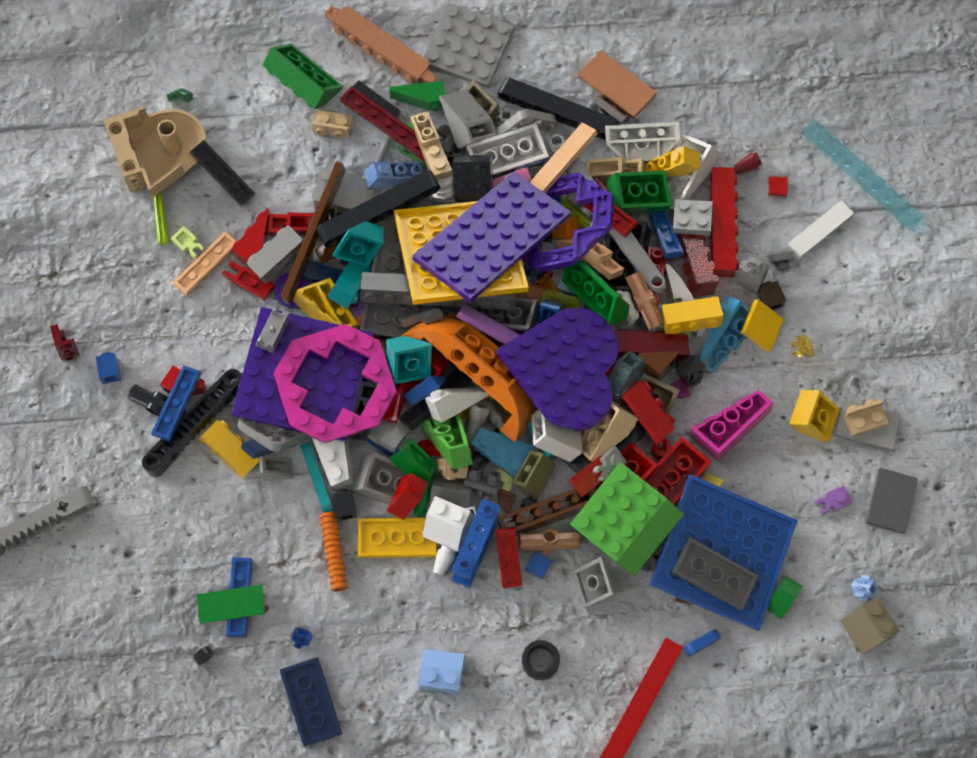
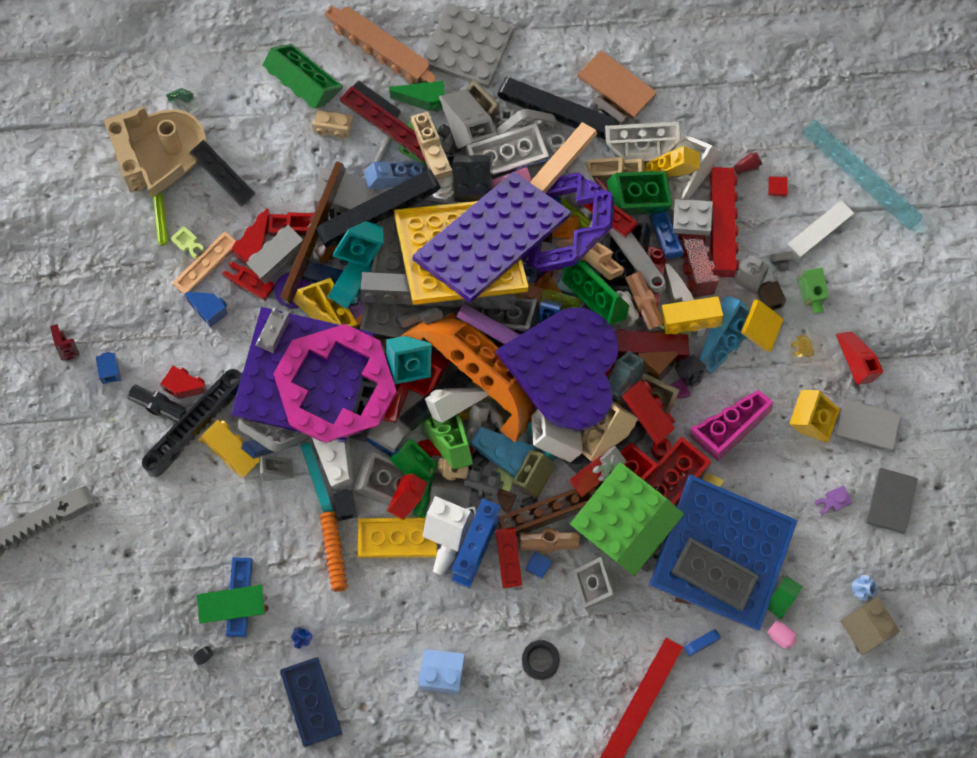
blue tile [151,365,202,442] -> none
blue slope [404,376,446,406] -> none
tan bracket [843,398,889,437] -> none
none -> blue slope [184,292,228,327]
none -> bright pink brick [767,620,798,649]
none -> bright green torso [797,267,829,314]
none -> red slope [836,331,884,385]

